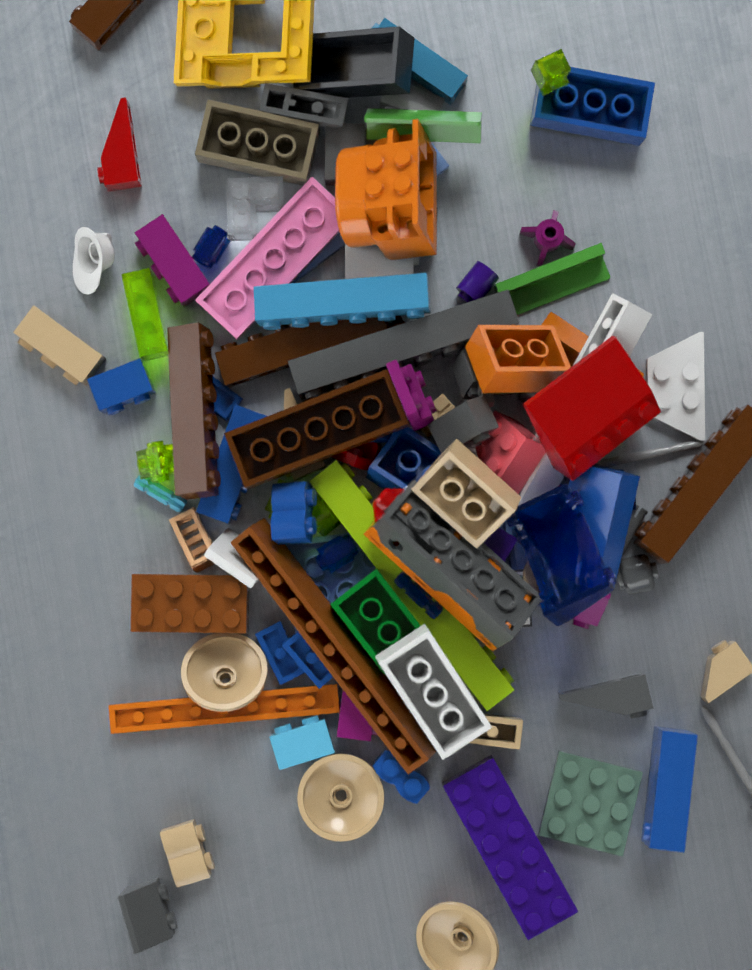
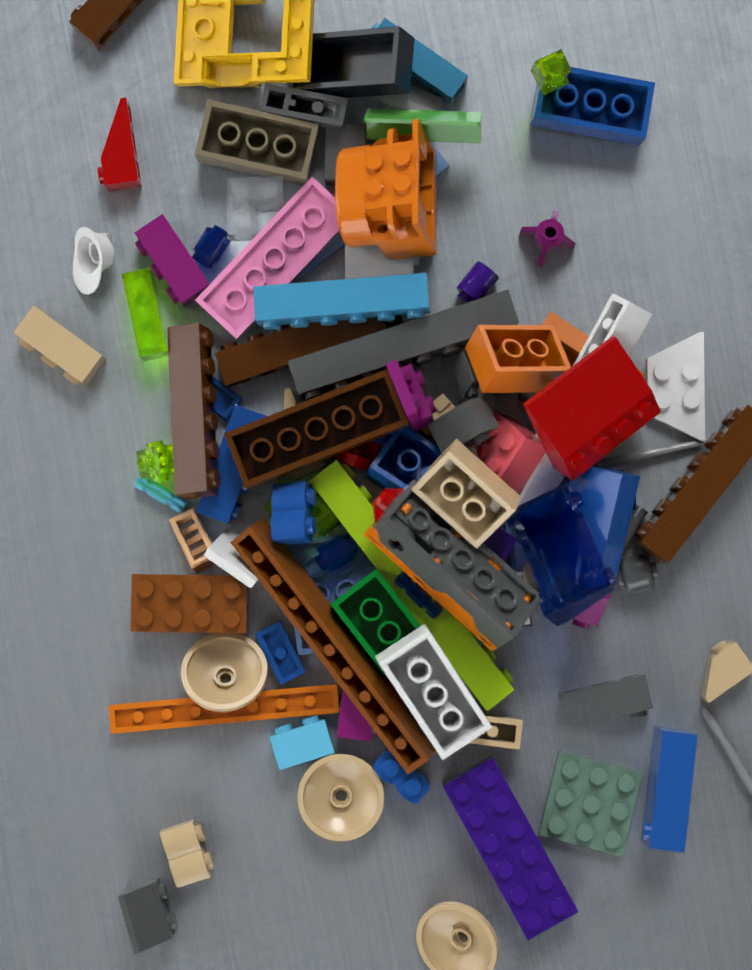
blue brick [87,358,156,415] -> none
blue plate [282,631,333,689] -> none
bright green panel [494,243,610,315] -> none

